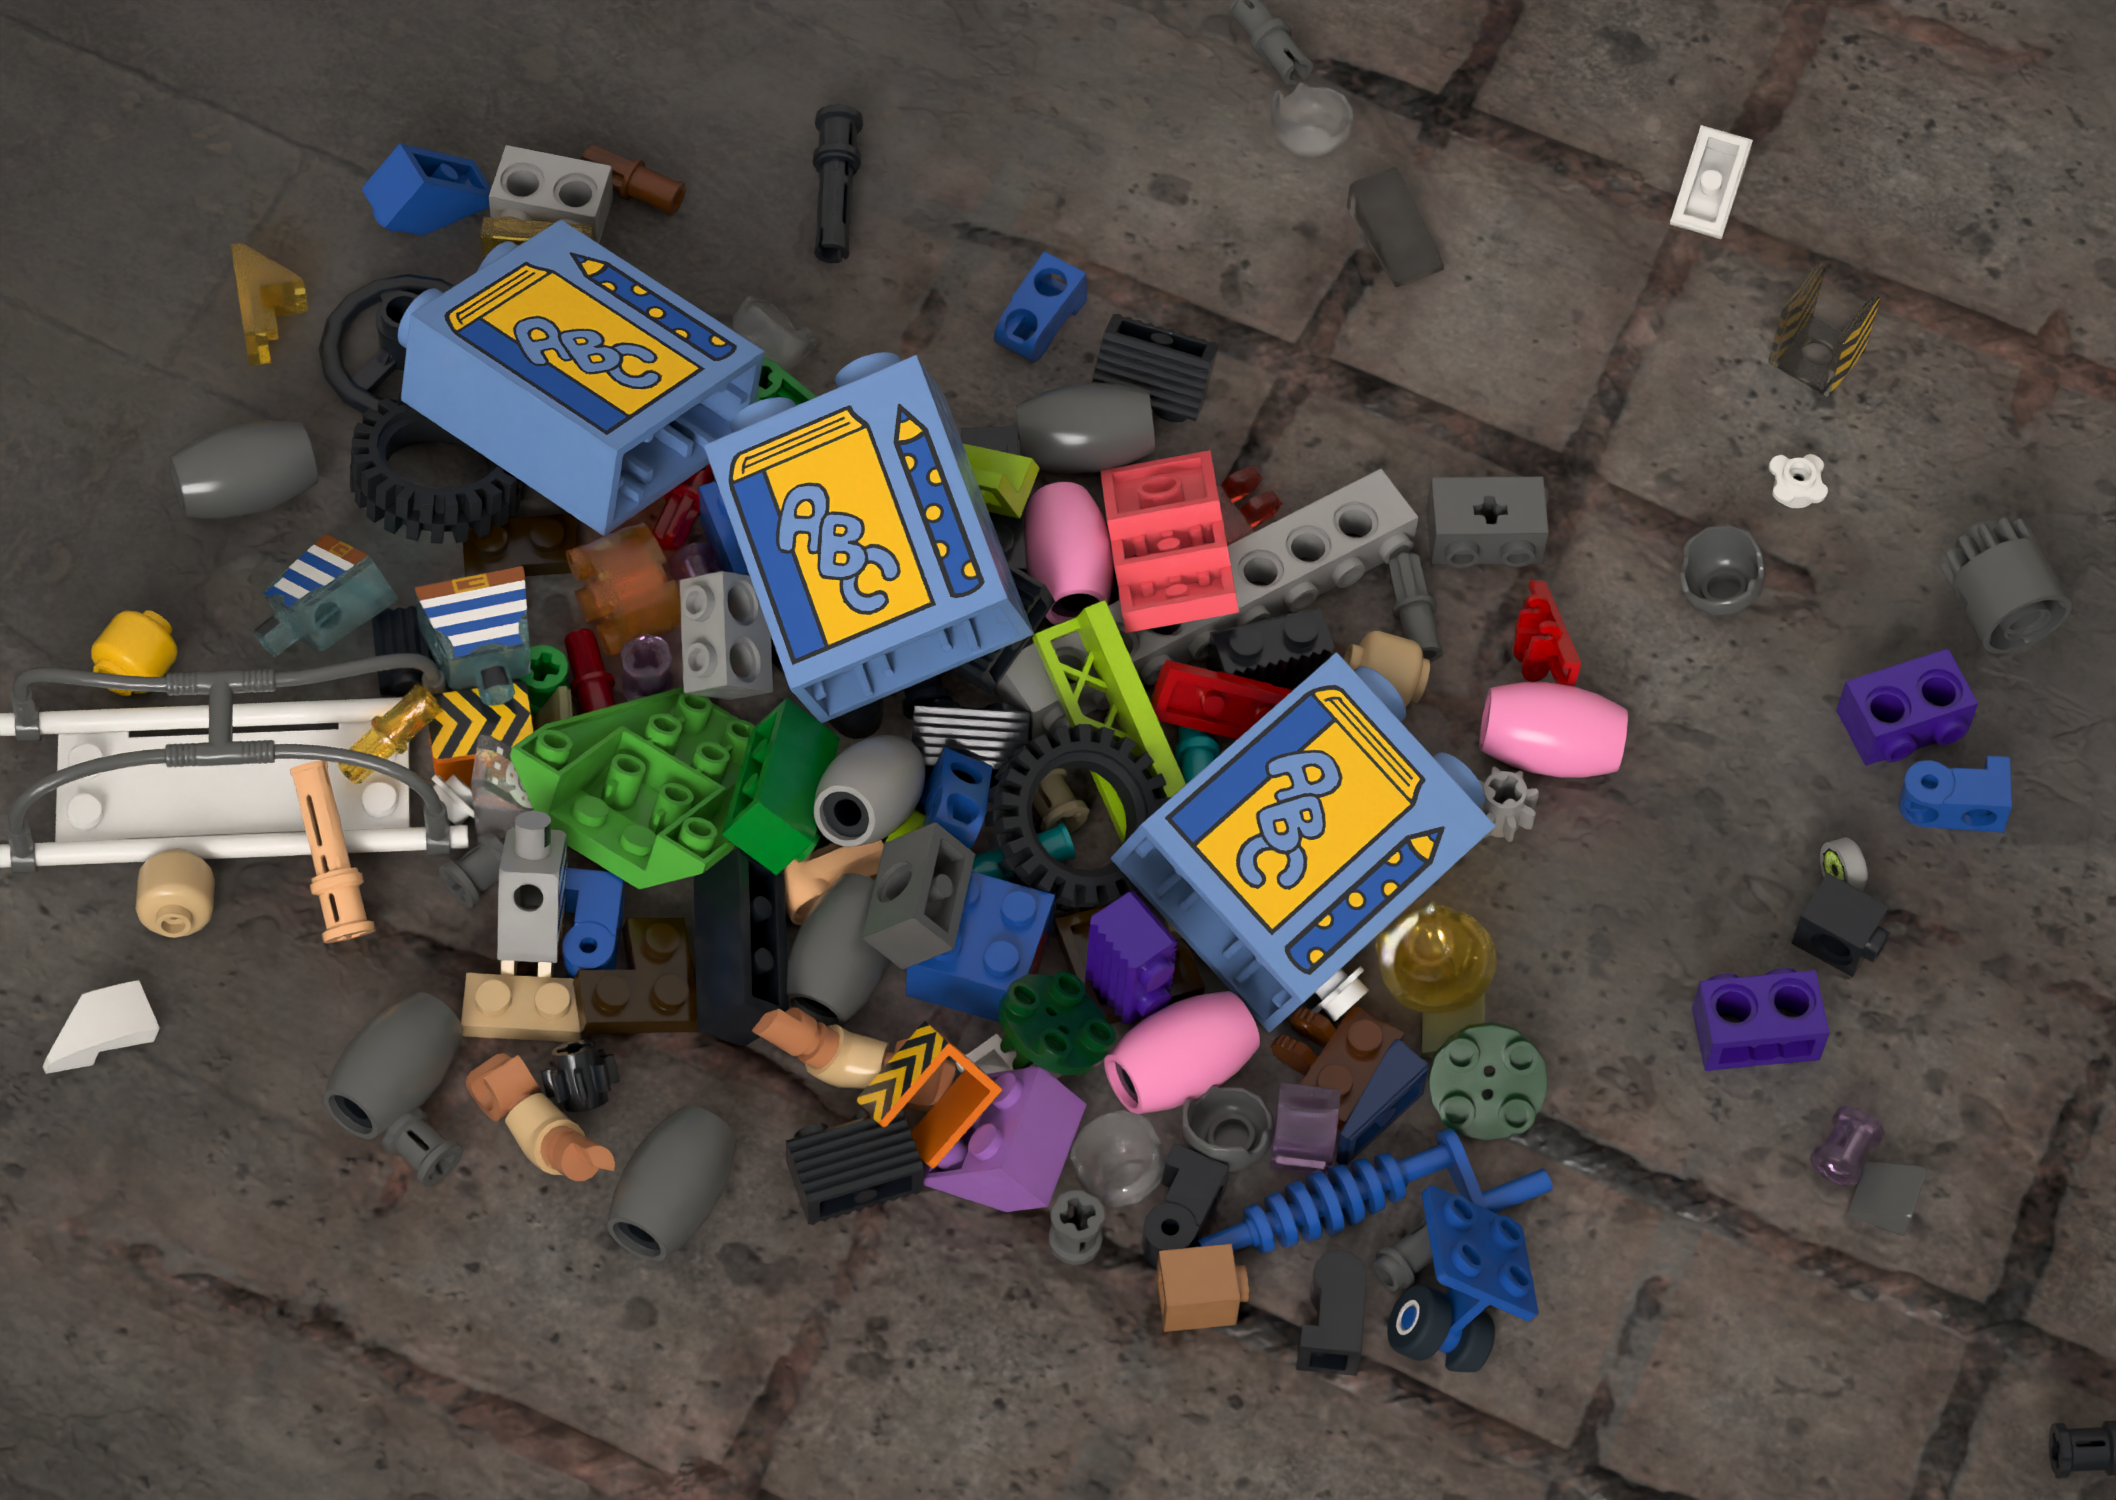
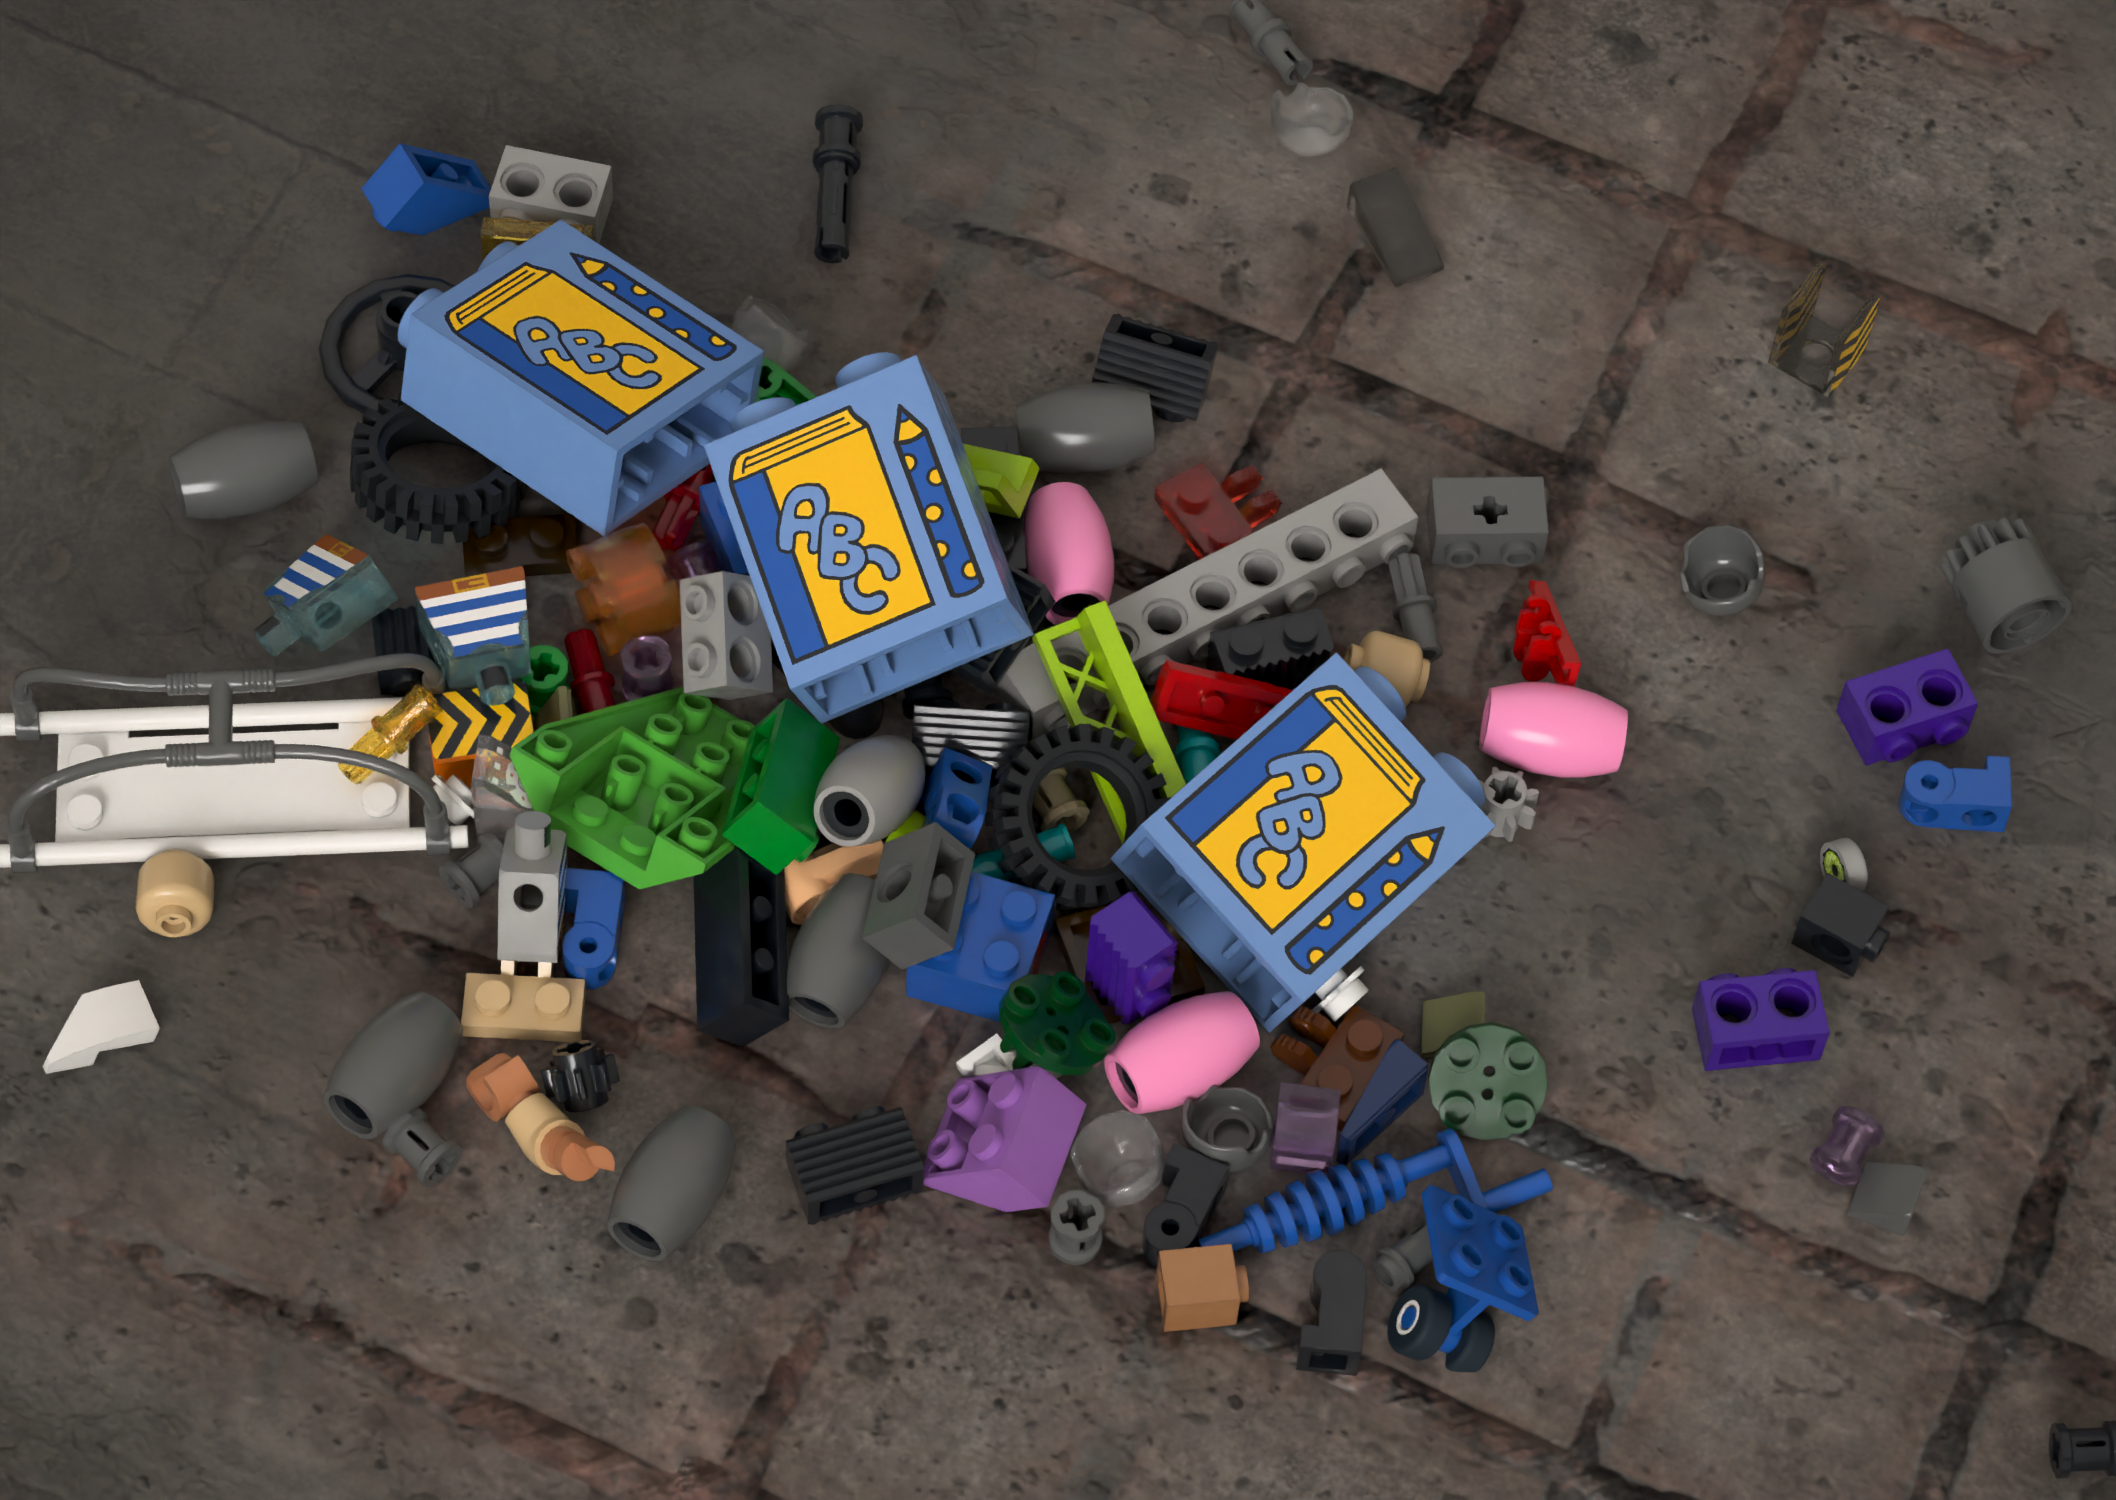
yellow head [91,610,178,697] -> none
clear yellow slope [231,243,308,366] -> none
light nougat pin [290,761,376,943] -> none
dark brown plate [573,917,697,1034] -> none
reddish brown axle [581,145,686,216] -> none
nougat piece [752,1008,956,1112] -> none
orange piece [857,1021,1003,1168] -> none
blue leg [994,251,1087,362] -> none
coral slope [1100,450,1239,633] -> none
clear yellow helmet [1376,899,1497,1013] -> none
white slope [1670,125,1753,239] -> none
white plate [1769,454,1828,508] -> none

